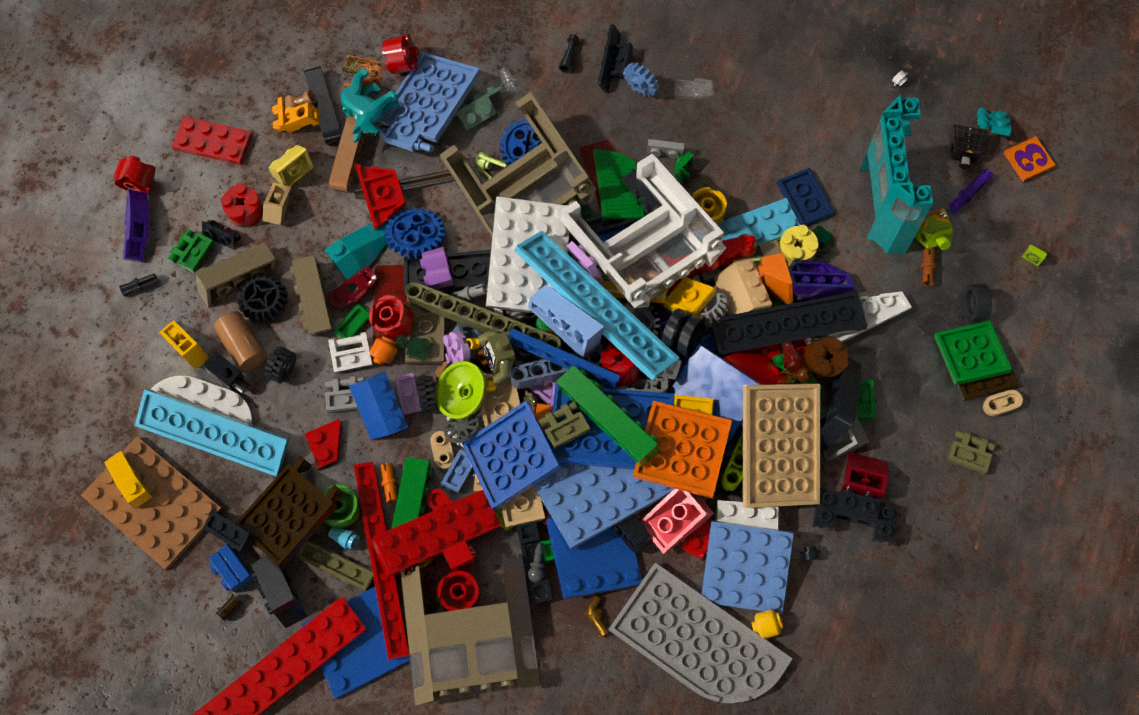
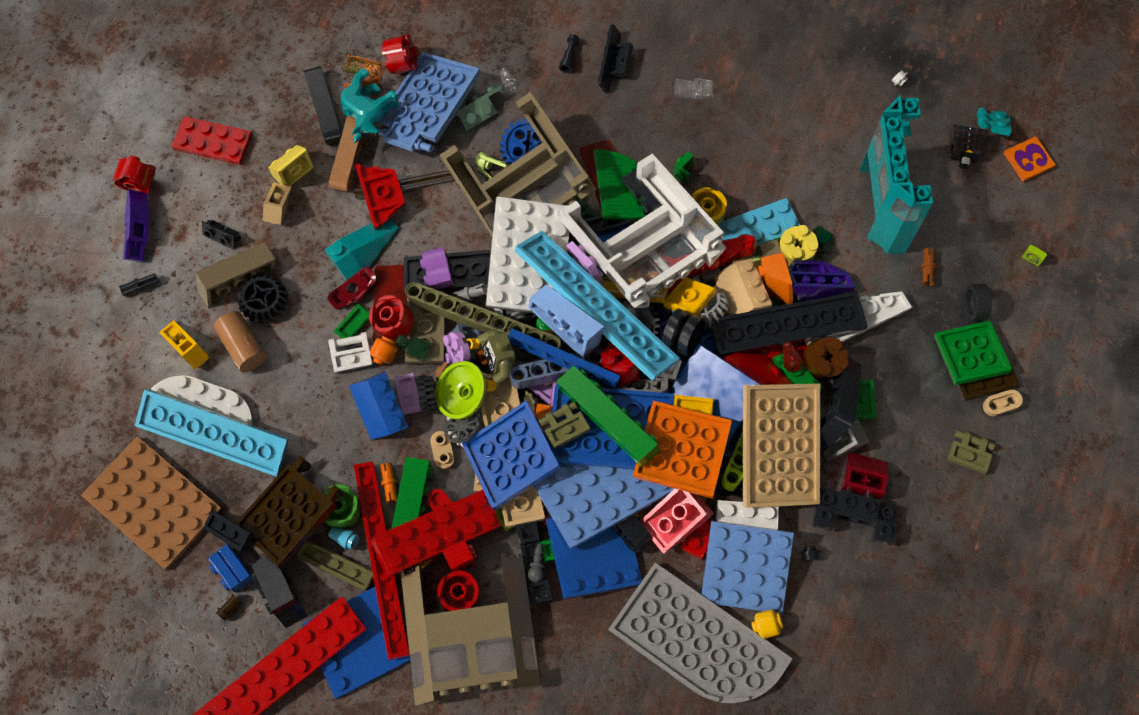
yellow slope [104,451,153,509] -> none
green plate [168,229,214,273] -> none
black torso [204,351,249,393] -> none
red brick [221,183,263,227] -> none
black tyre [264,346,296,384] -> none
light orange hips [272,90,320,134] -> none
dark tan wedge [290,255,334,336] -> none
red wing [305,419,342,470] -> none
light grey plate [325,376,364,413] -> none
blue gear [385,207,446,259] -> none
medium blue plate [441,449,473,494] -> none
pearl gold piece [583,596,609,638] -> none
medium blue gear [623,62,659,97] -> none
light grey plate [647,139,684,159] -> none
dark blue tile [776,168,835,226] -> none
reddish brown arm [780,367,812,384] -> none
lime torso [915,208,953,250] -> none
dark purple pin [949,169,994,212] -> none

